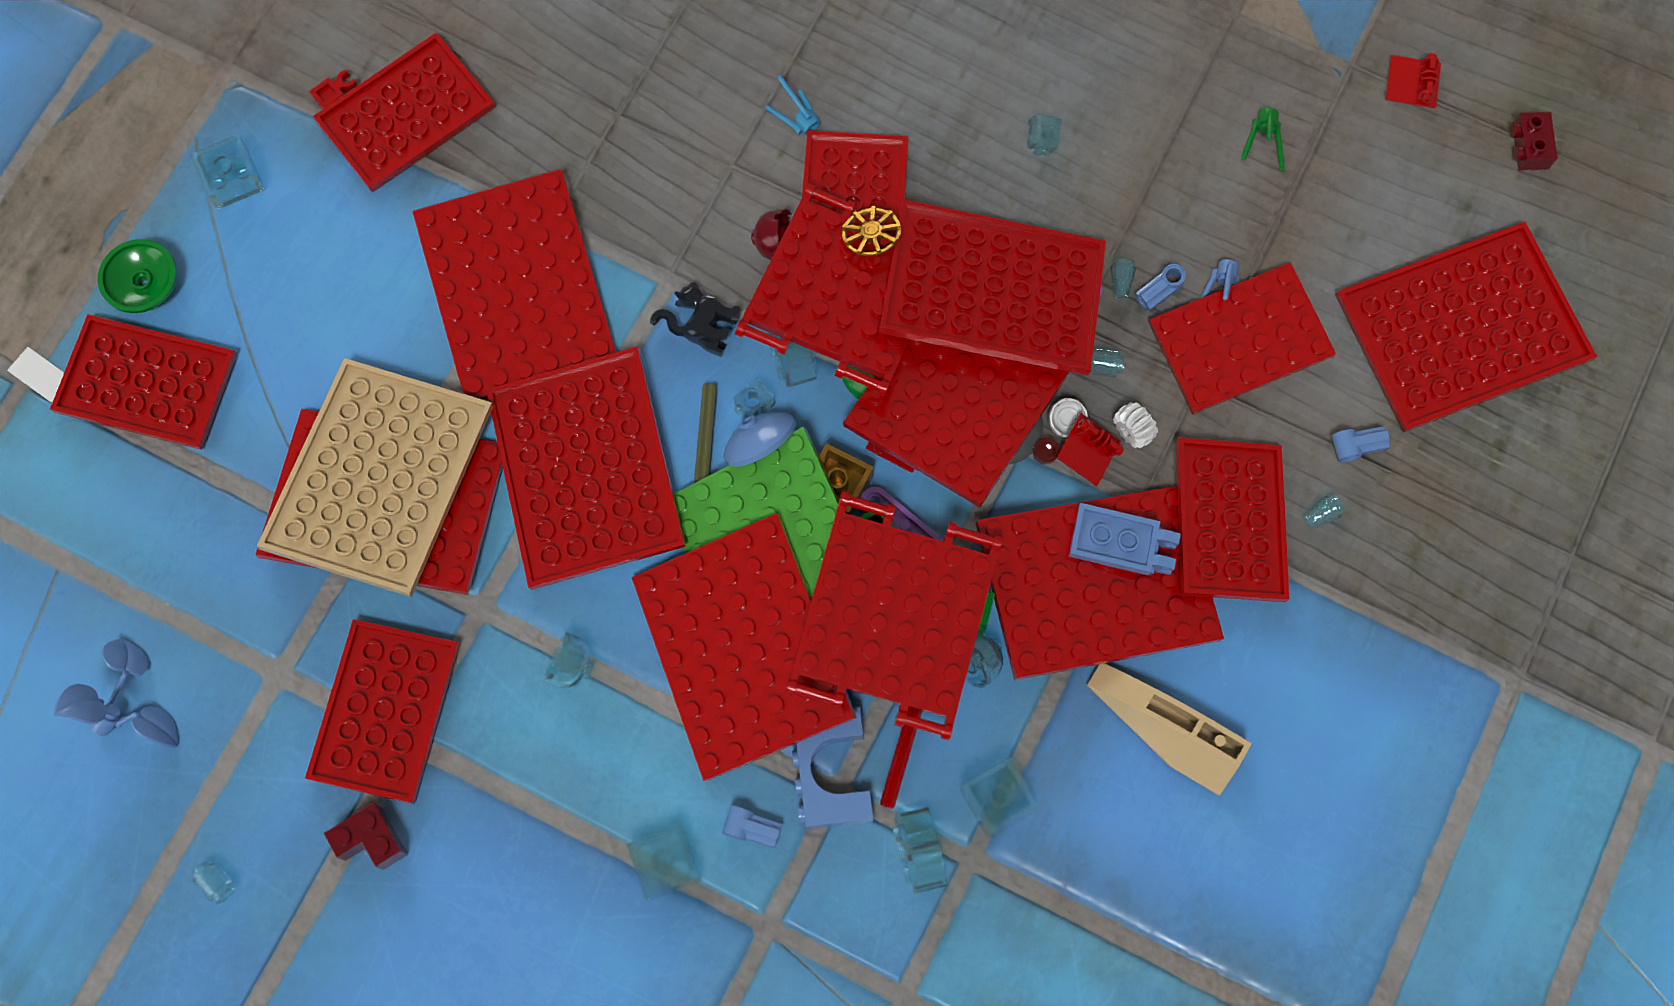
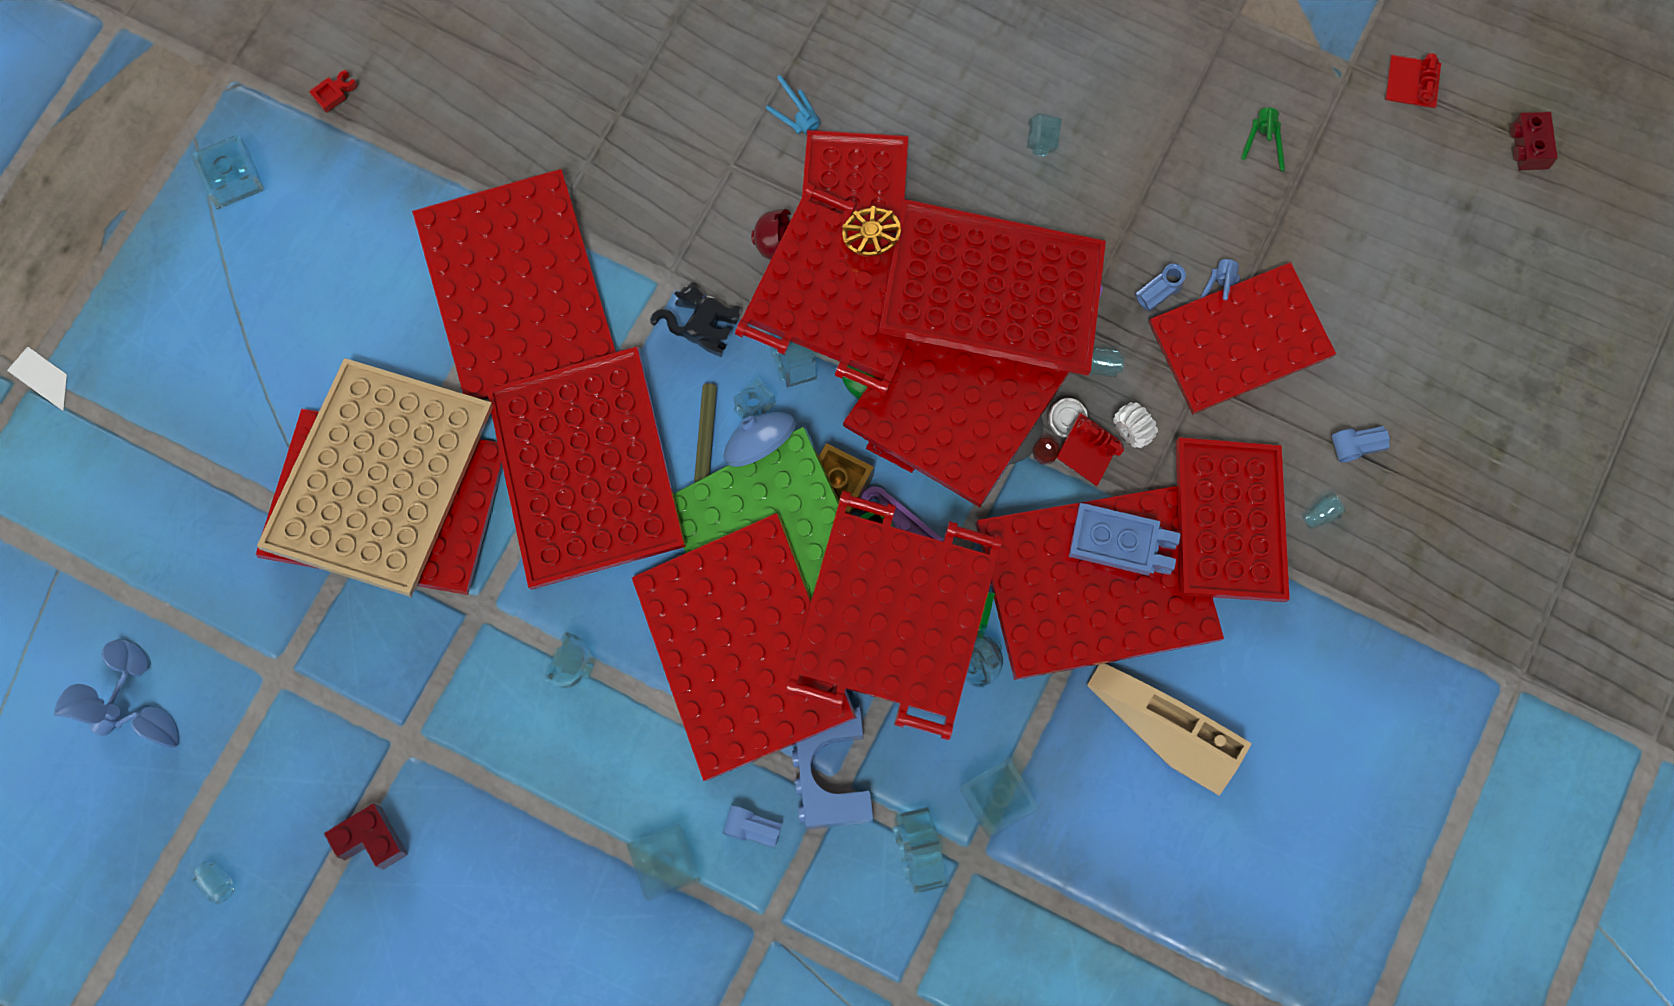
red plate [50,314,237,450] -> none
green dish [97,239,177,313] -> none
red plate [305,619,460,804] -> none
red plate [313,32,496,192] -> none
red axle [880,707,922,809] -> none
clear light blue cone [1110,258,1136,298] -> none
red plate [1336,222,1597,432] -> none

